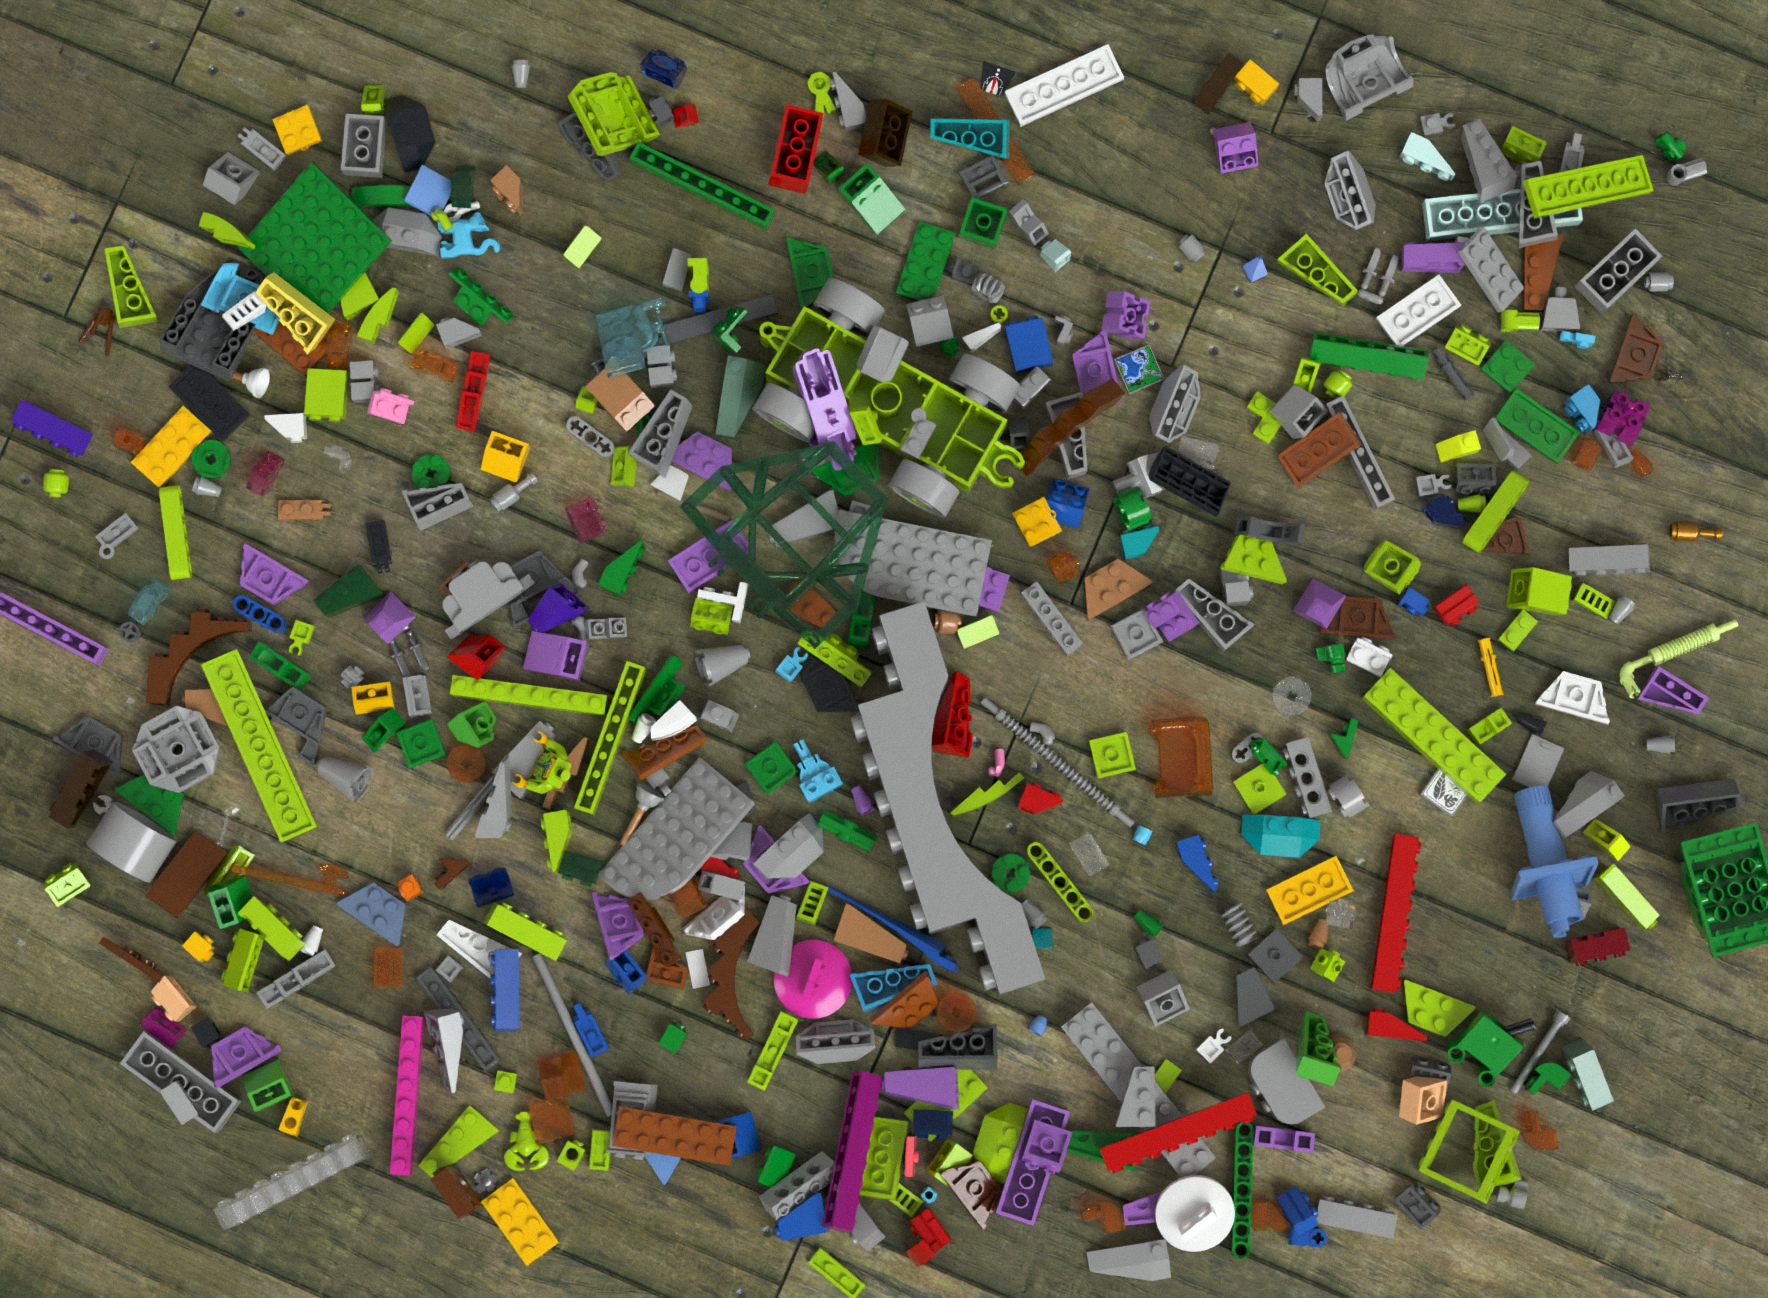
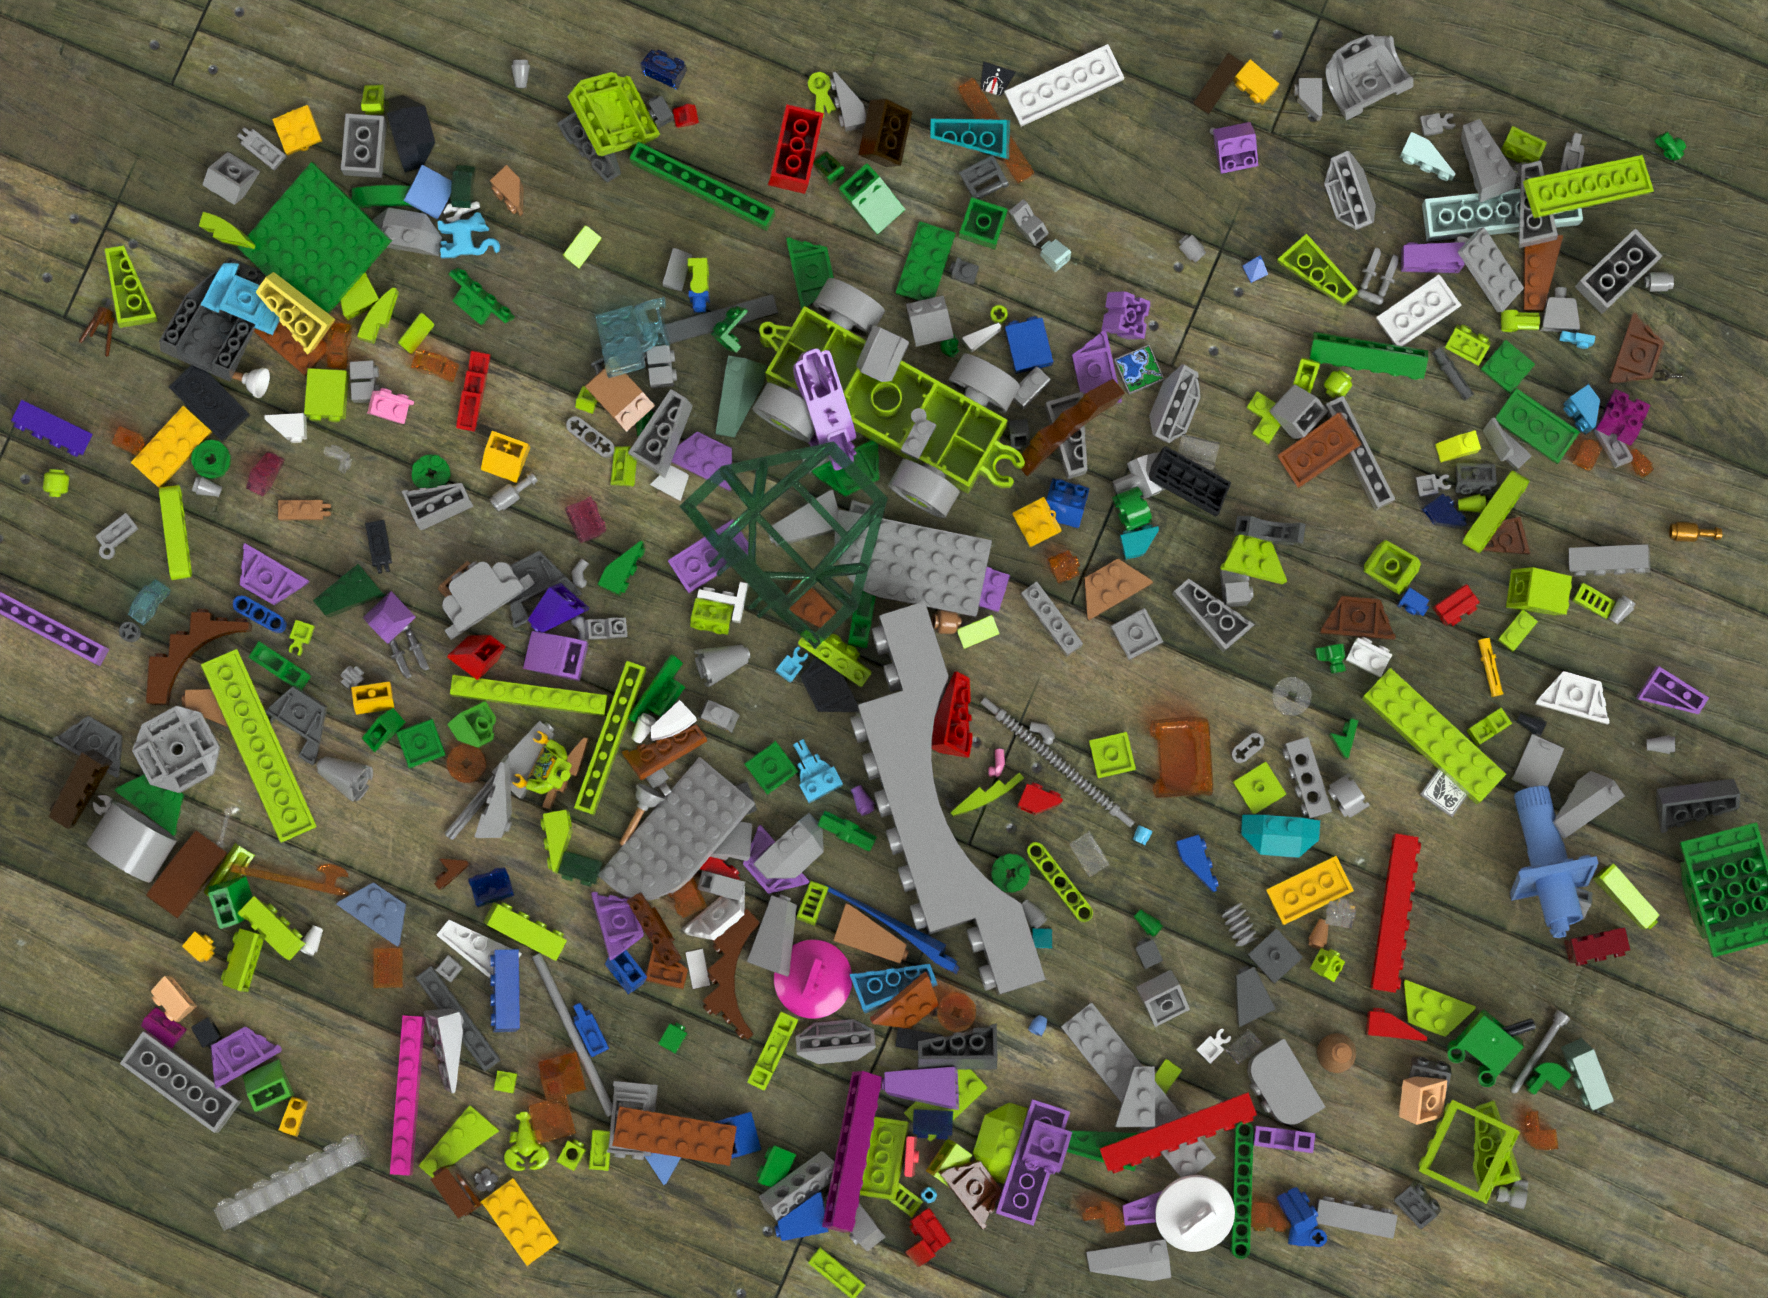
bracket [44,862,91,907] -> none
reddish brown wing [99,937,164,983] -> none
light grey slope [159,1081,199,1125] -> none
white slope [222,292,266,331] -> none
light grey slope [256,950,335,1010] -> none
orange brick [398,874,424,902] -> none
light grey hinge [402,675,432,718] -> none
lime arm [431,208,453,232] -> none
light grey slope [436,317,482,350] -> none
lime tile [849,406,883,445] -> none
light grey gear [971,273,1005,303] -> none
light grey bracket [1054,315,1073,348] -> none
medium lavender plate [1144,591,1199,642] -> none
green hinge [1250,737,1288,776] -> none
medium lavender slope [1293,578,1346,629] -> none
bright green wedge [1295,1011,1341,1086] -> none
neon yellow slope [1582,818,1631,861] -> none
yellowish green piece [1620,619,1738,698] -> none
light grey piece [1666,158,1707,186] -> none

